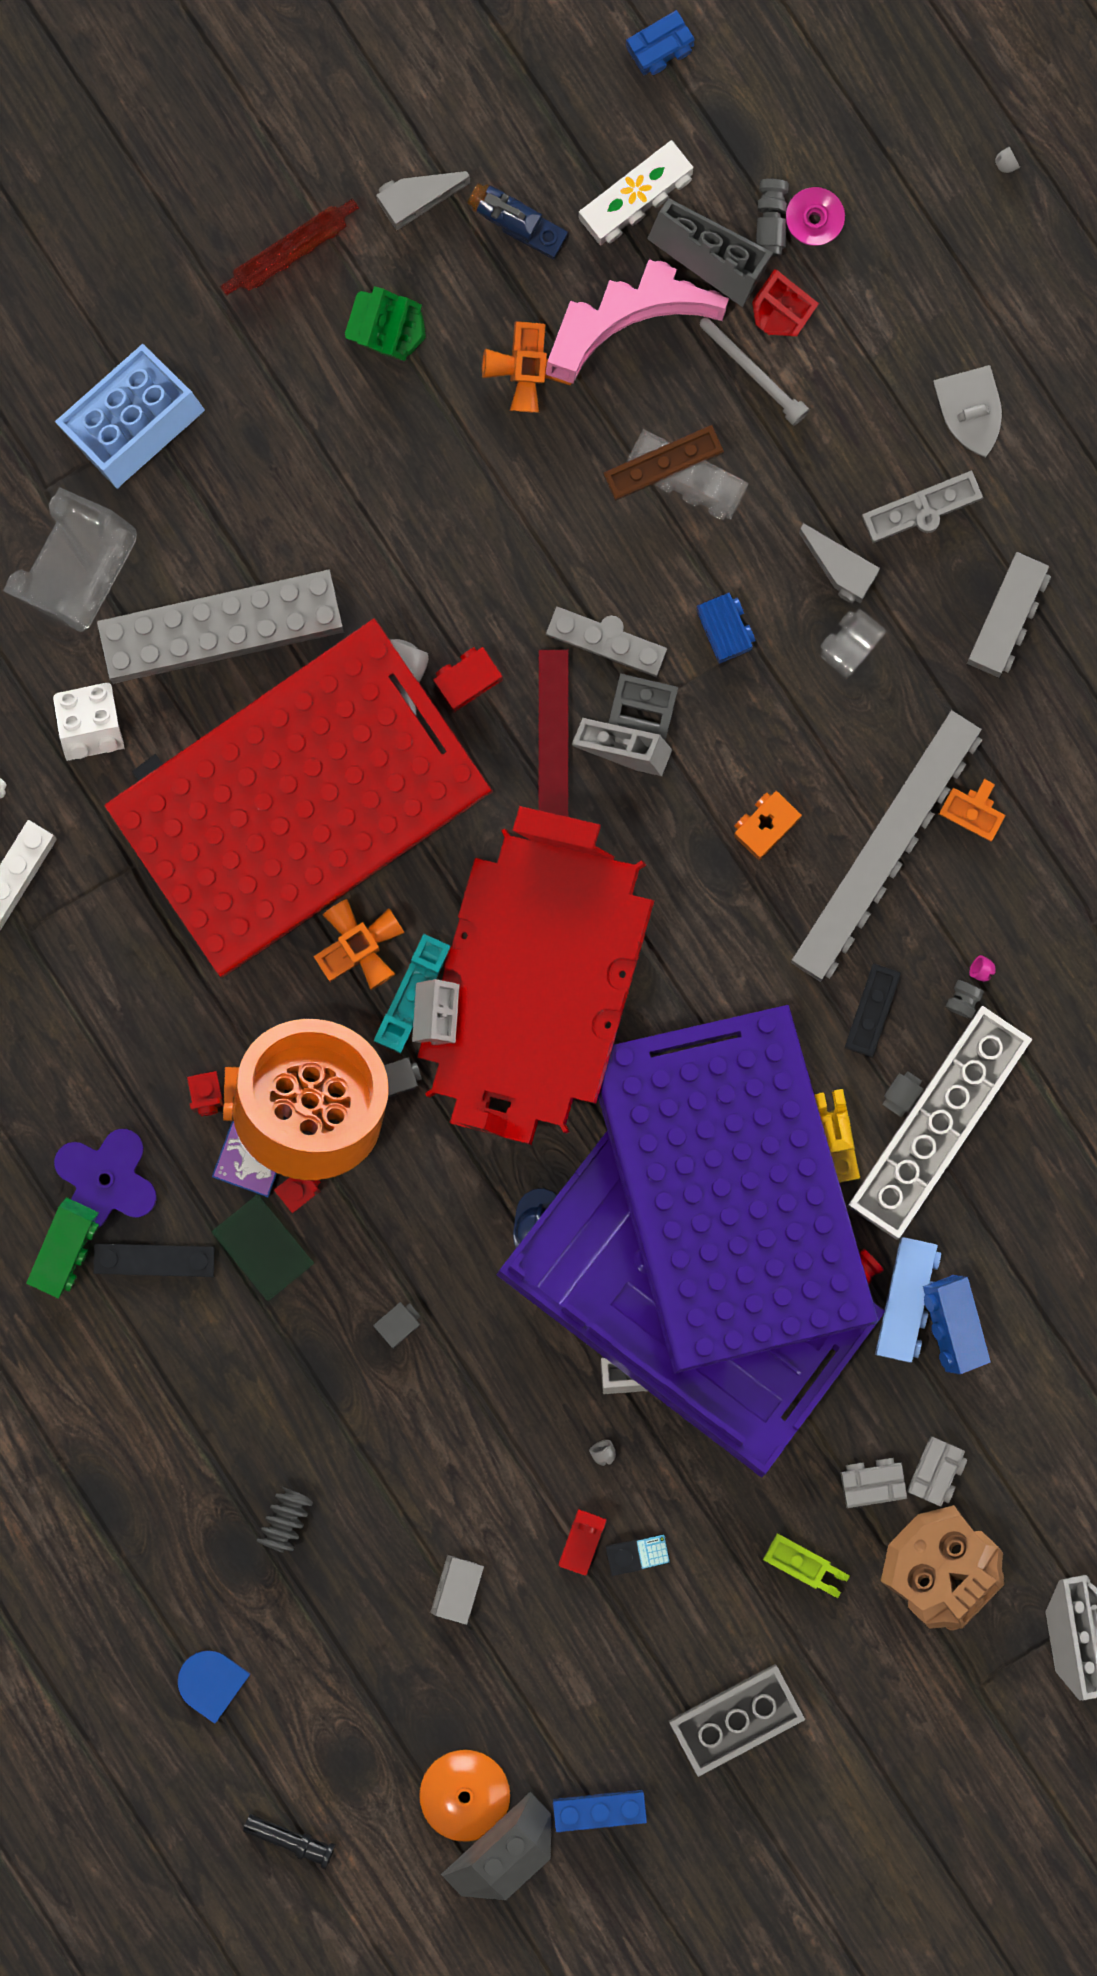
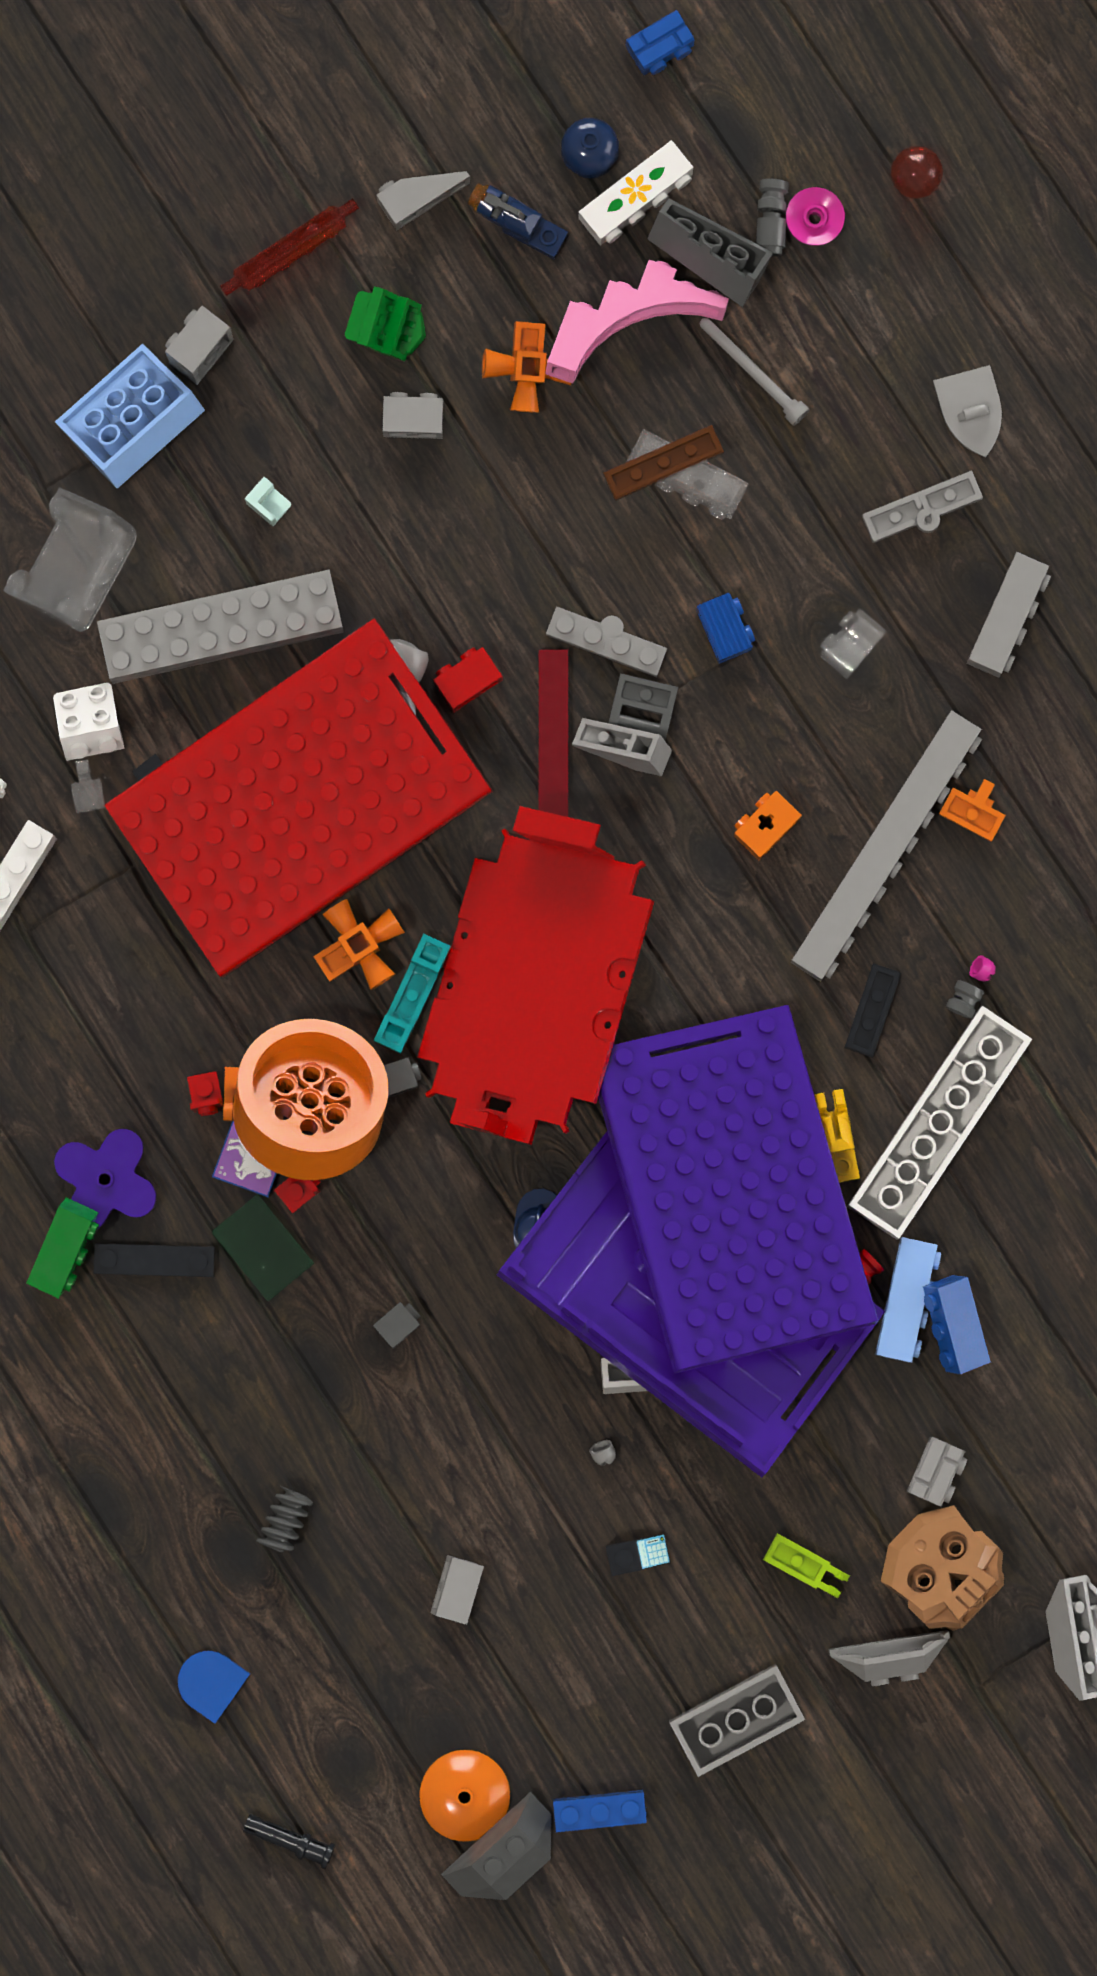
light grey hinge [412,979,460,1045] -> none
red bracket [559,1509,607,1575] -> none
red slope [752,269,819,336] -> none
light grey slope [799,523,880,603] -> none
light grey brick [840,1458,907,1508] -> none
dark grey brick [882,1071,924,1117] -> none
light grey hinge [995,147,1020,173] -> none
none -> clear plate [71,760,106,814]
none -> light grey brick [165,306,234,385]
none -> light aqua panel [245,477,291,526]
none -> light grey brick [383,392,444,439]
none -> dark blue cylinder [561,118,619,178]
none -> light grey wedge [828,1630,950,1686]
none -> clear red piece [891,146,943,199]

